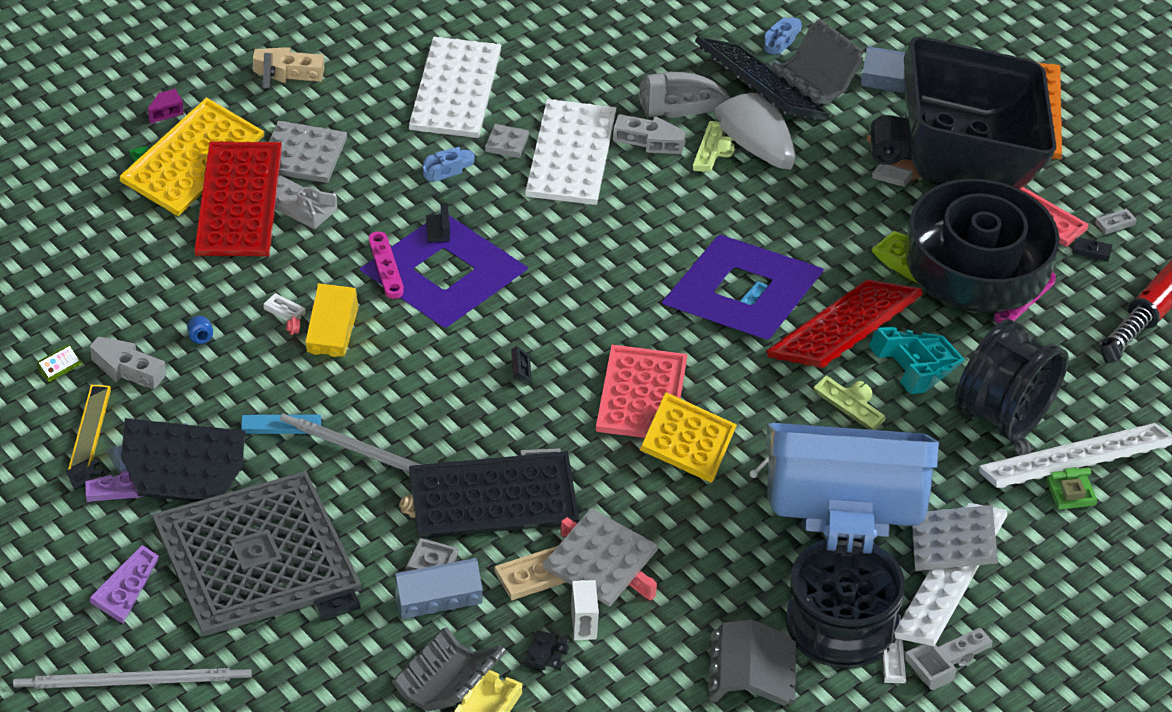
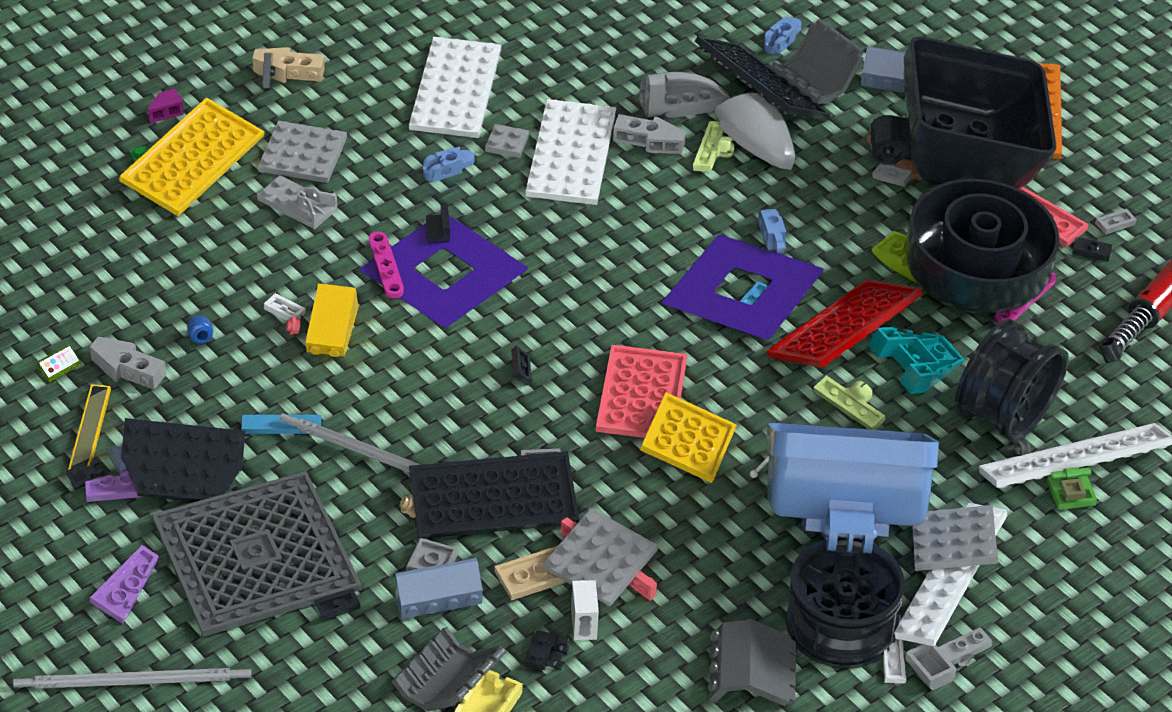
red plate [195,141,282,256] -> none
none -> medium blue piece [758,209,786,254]

